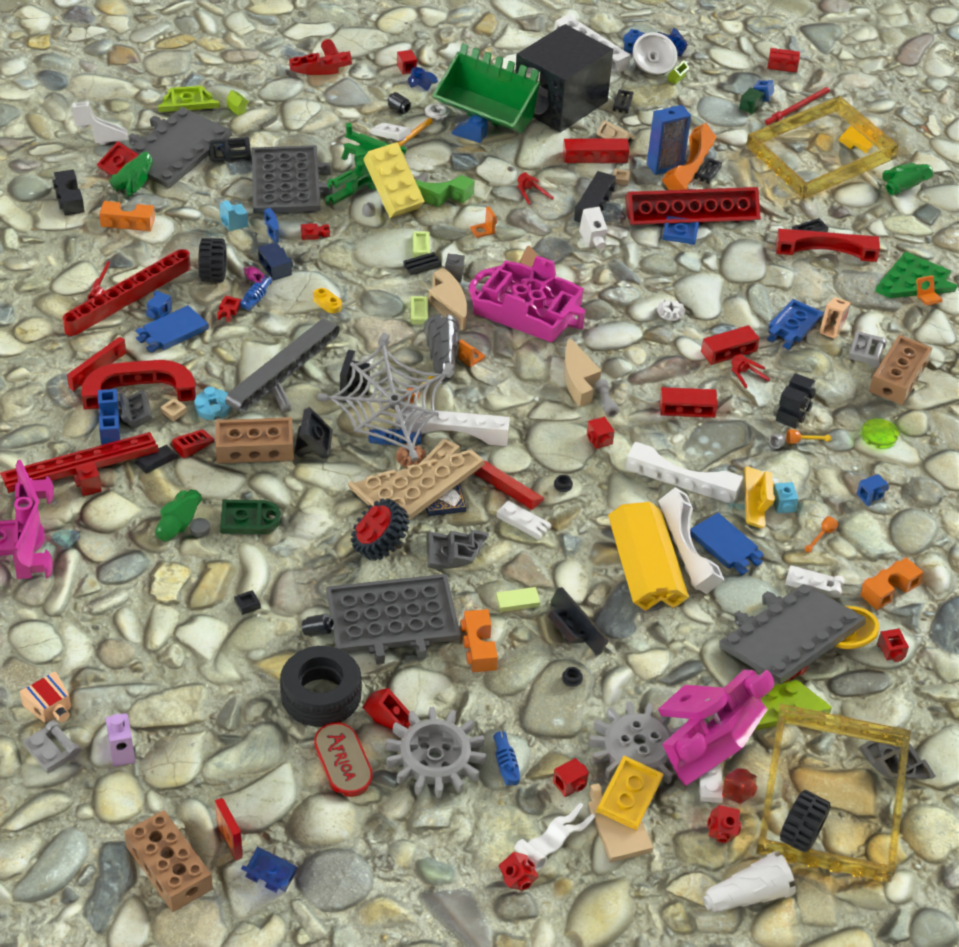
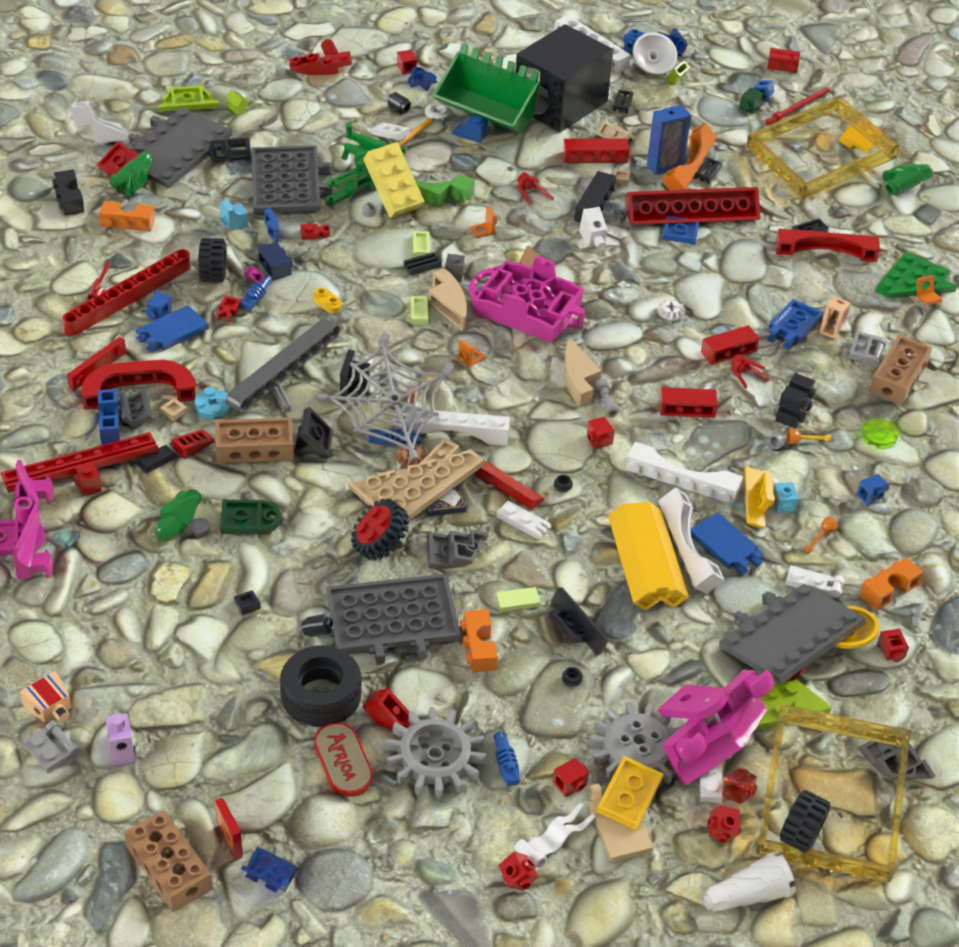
dark grey cone [424,314,460,382] -> none

